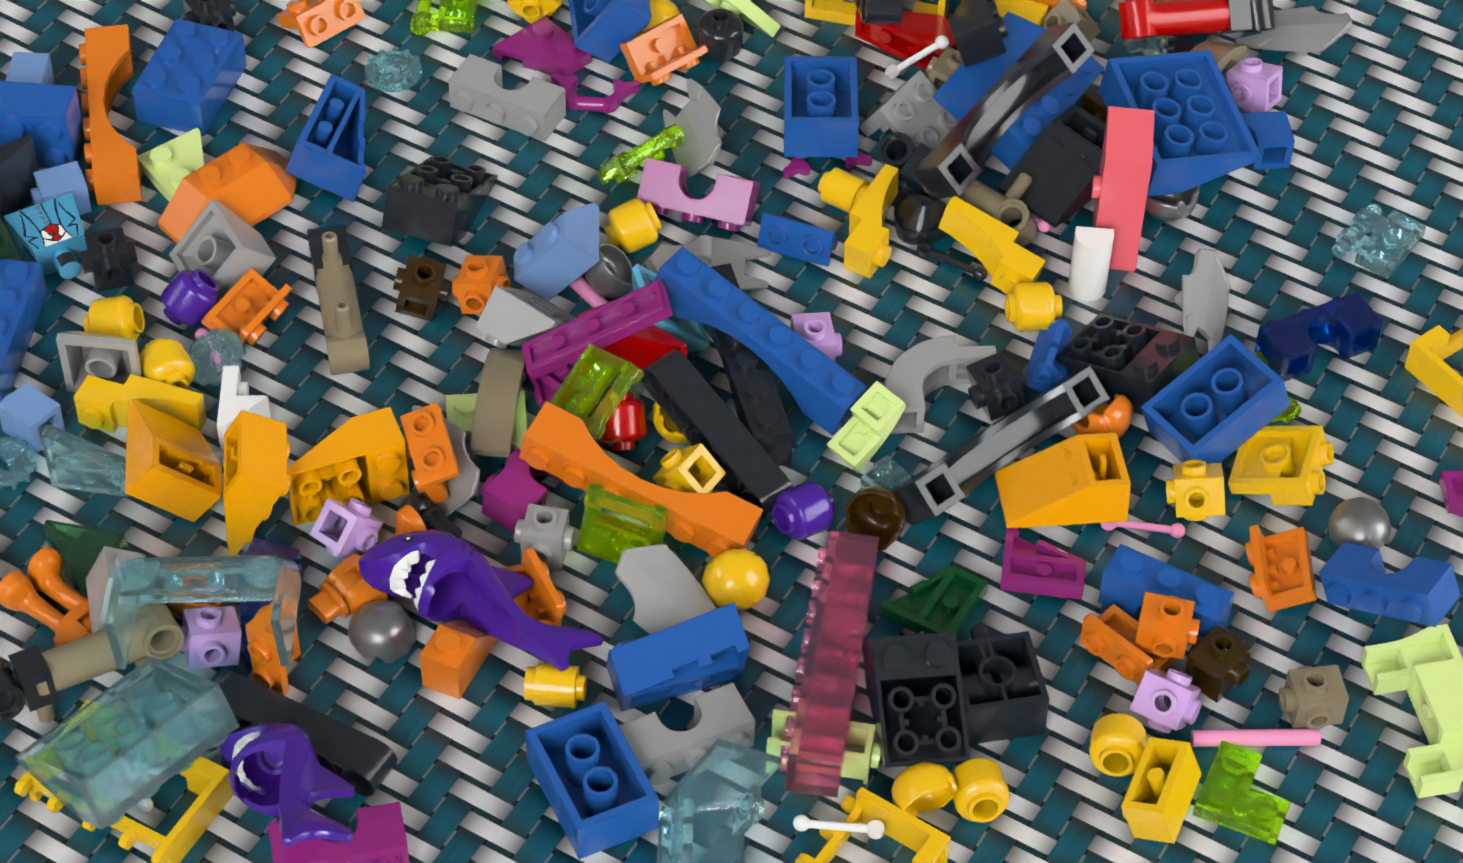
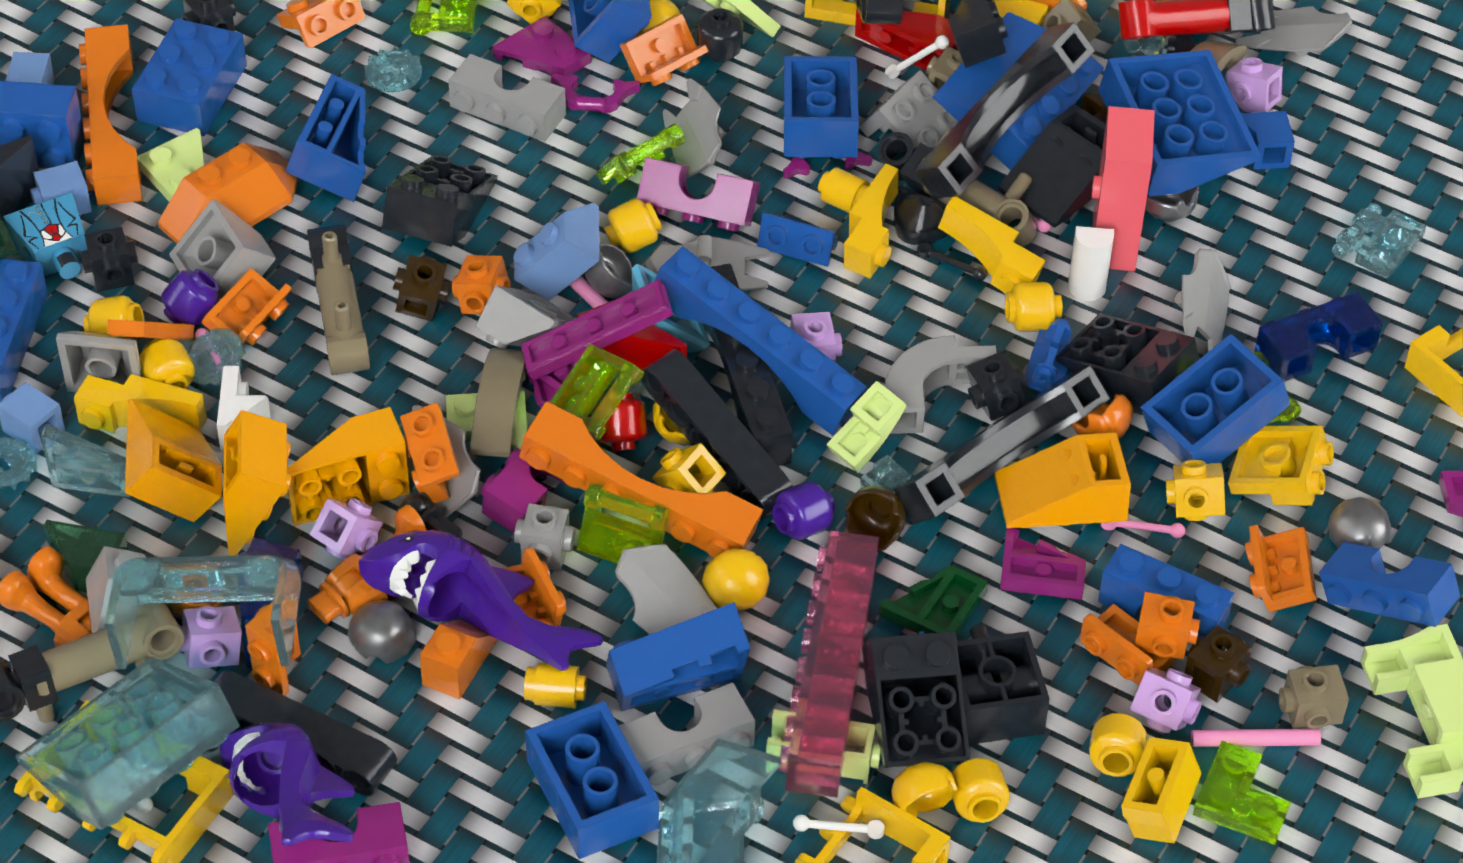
none -> orange tile [107,319,195,340]

